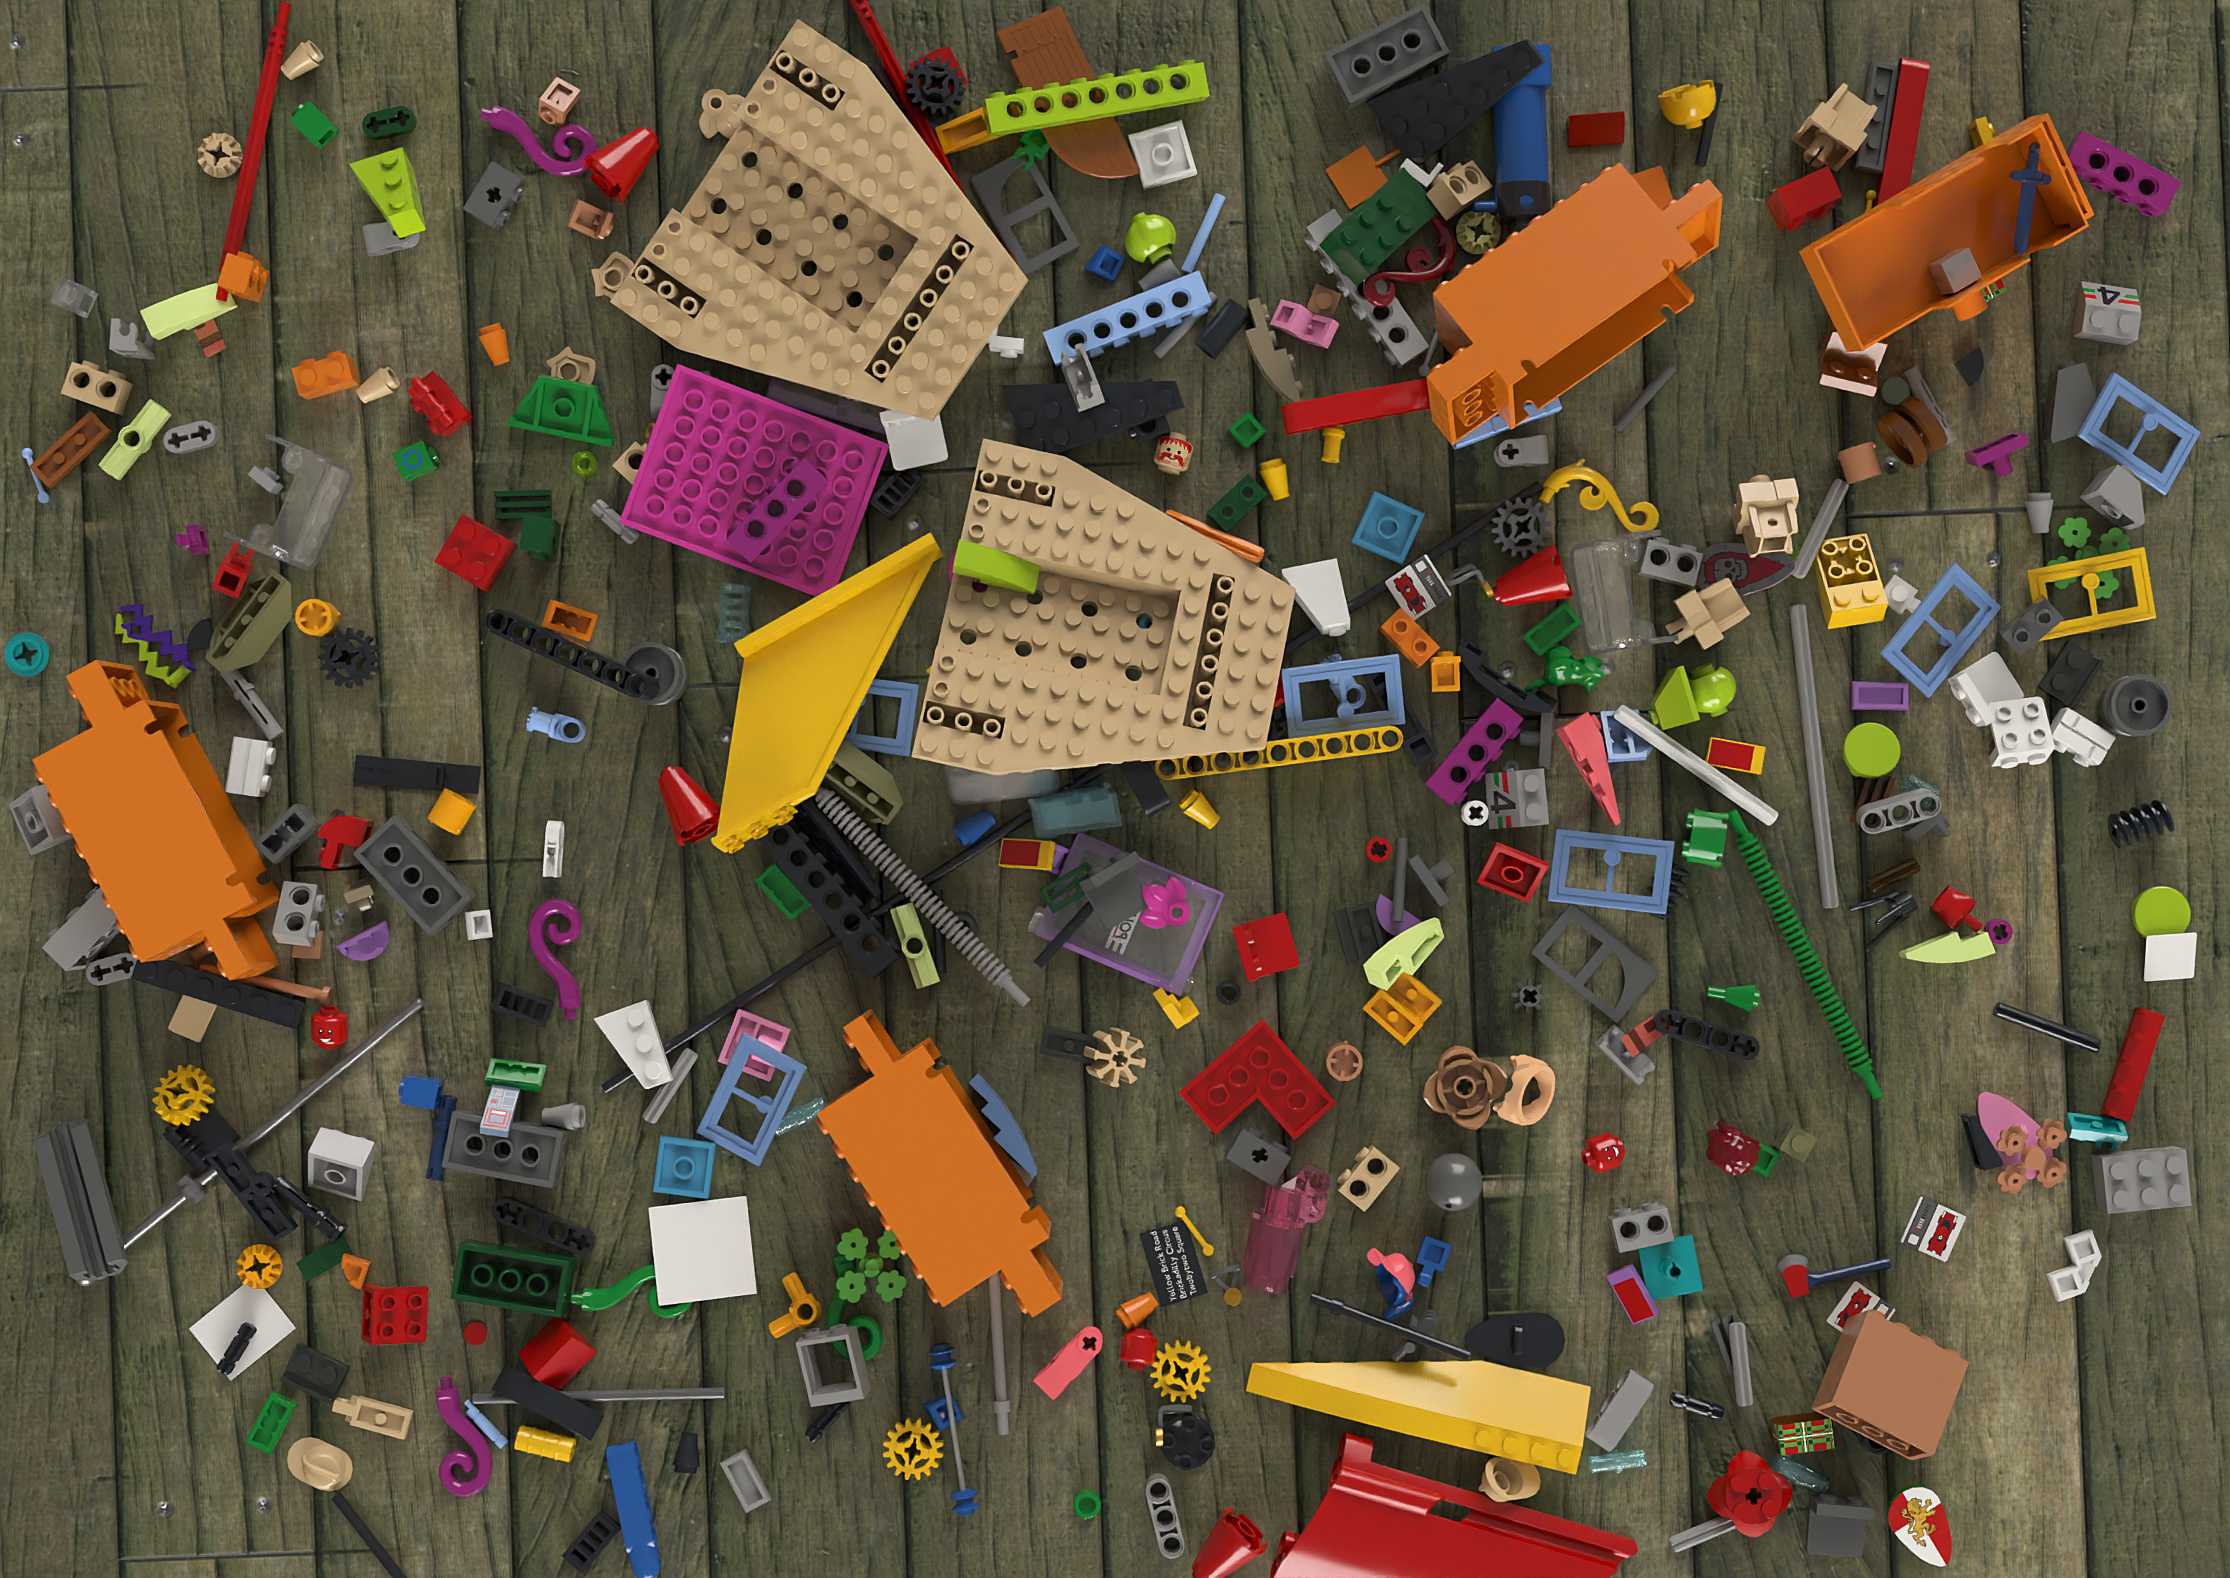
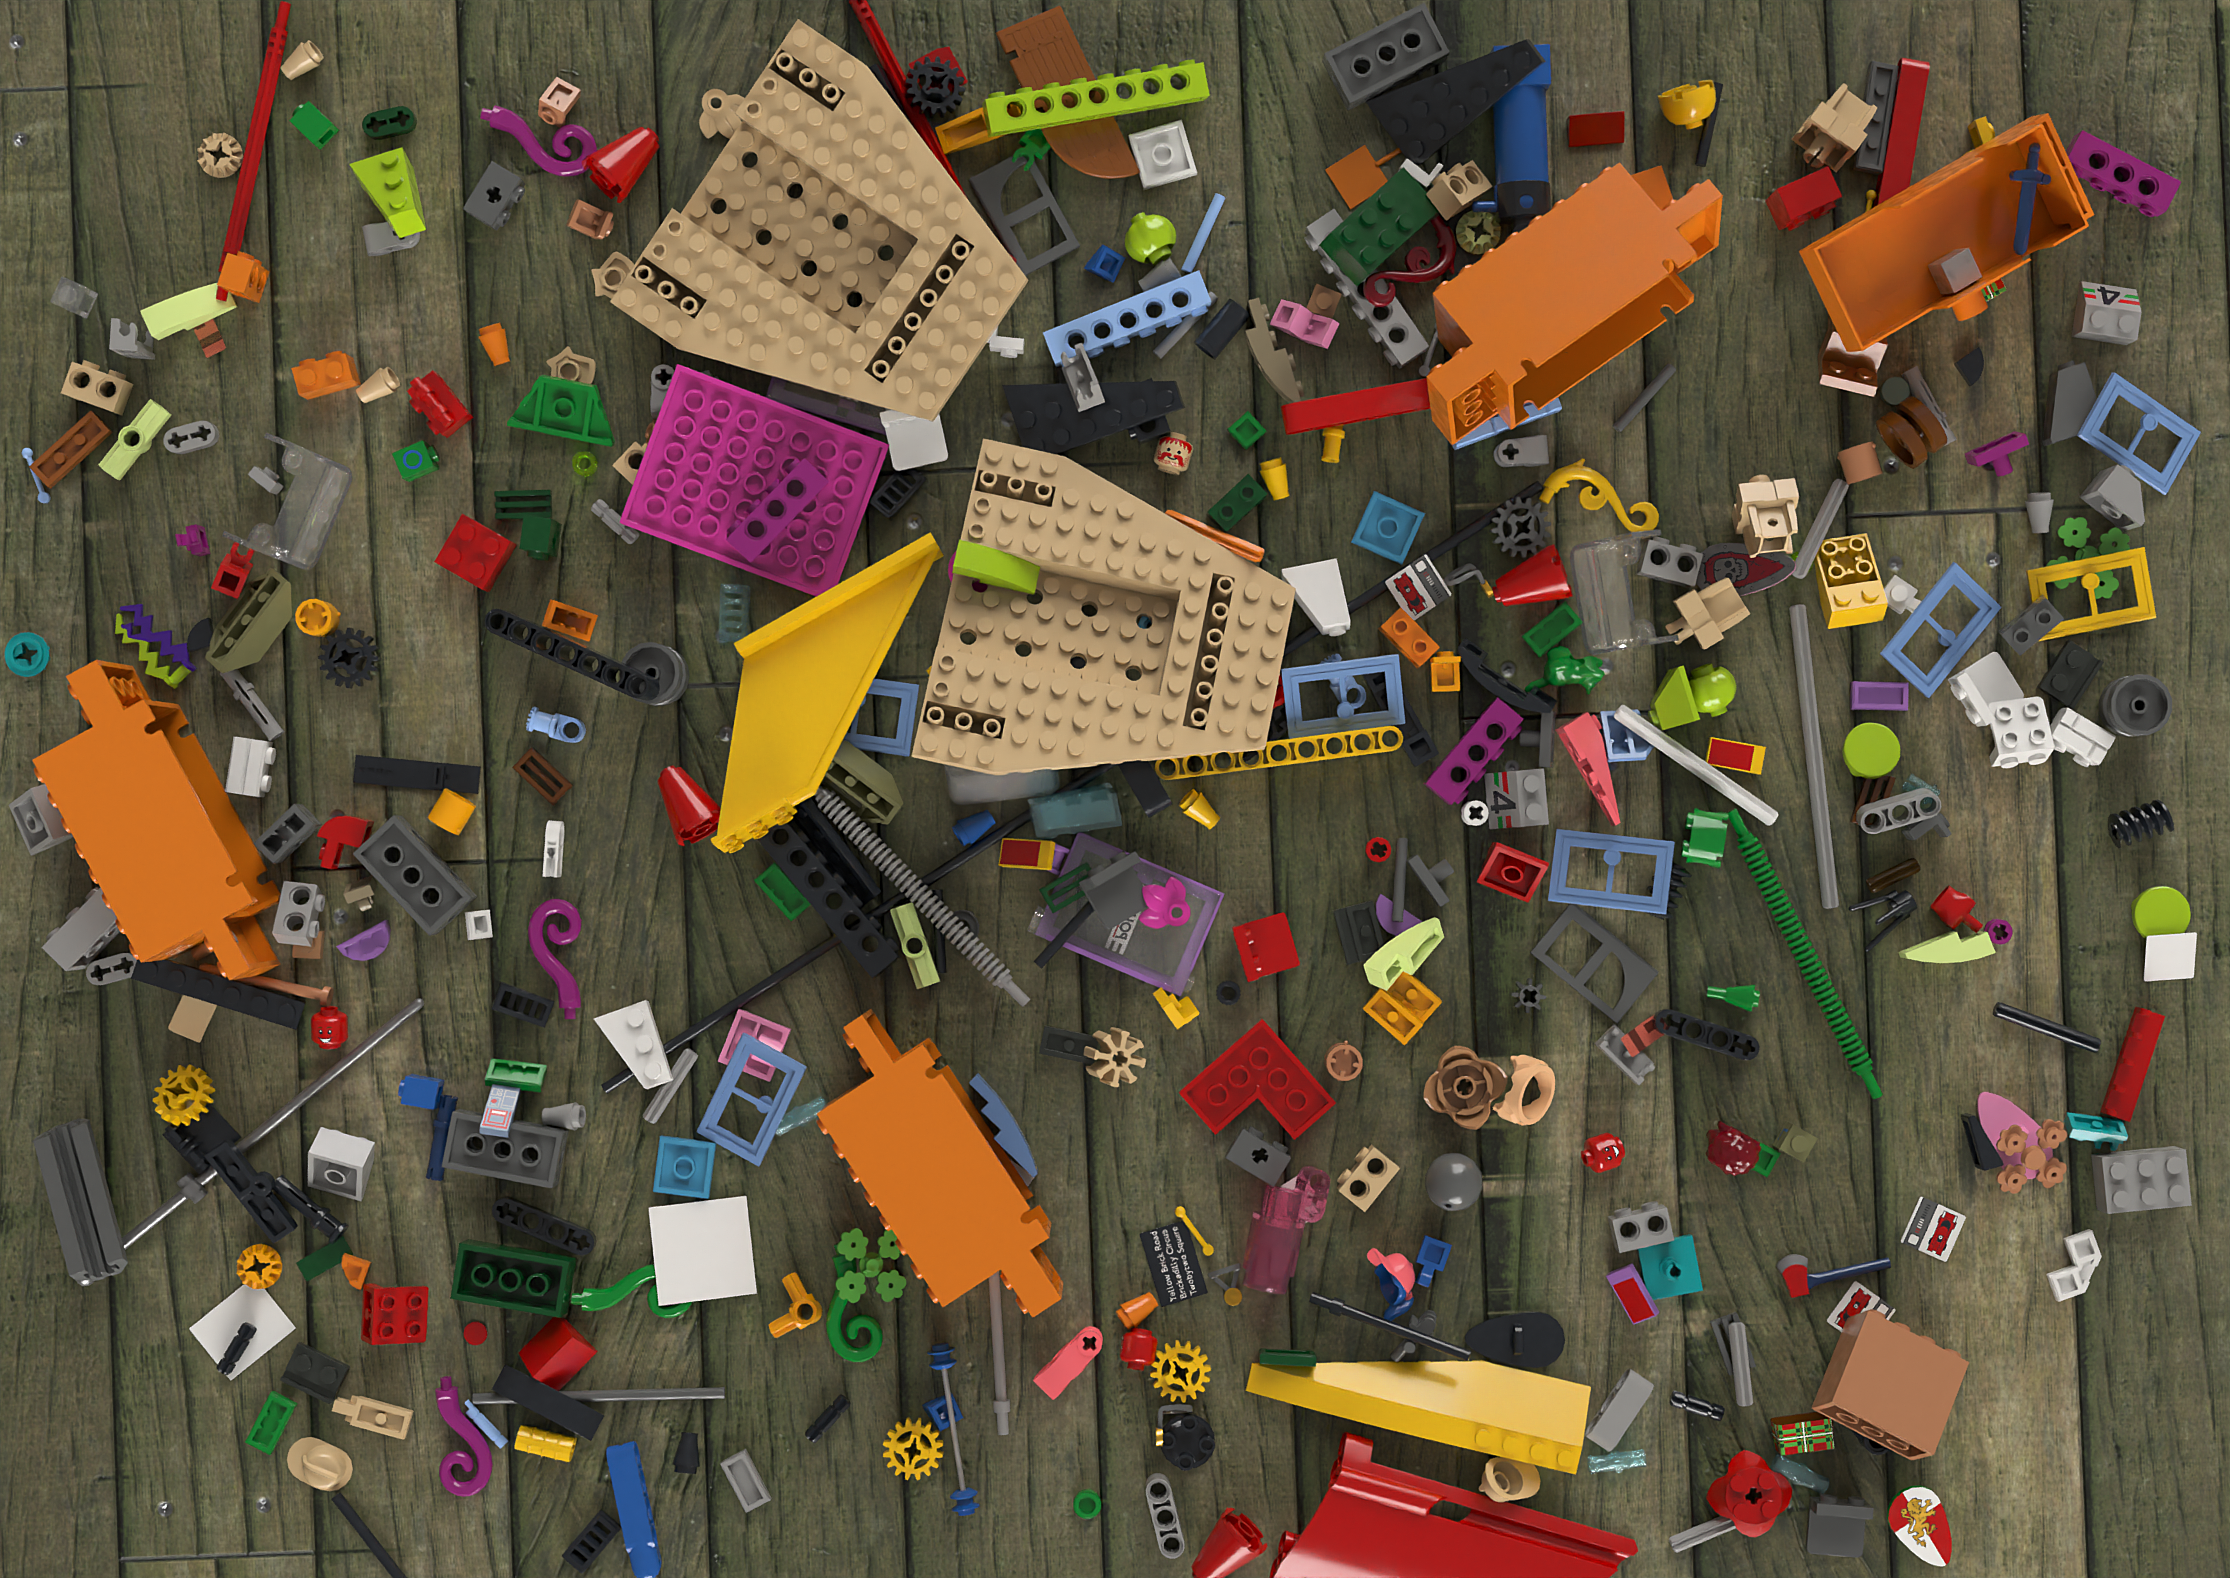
light grey window [796,1324,871,1407] -> none
none -> reddish brown tile [512,747,573,806]
none -> dark green tile [1258,1348,1316,1367]

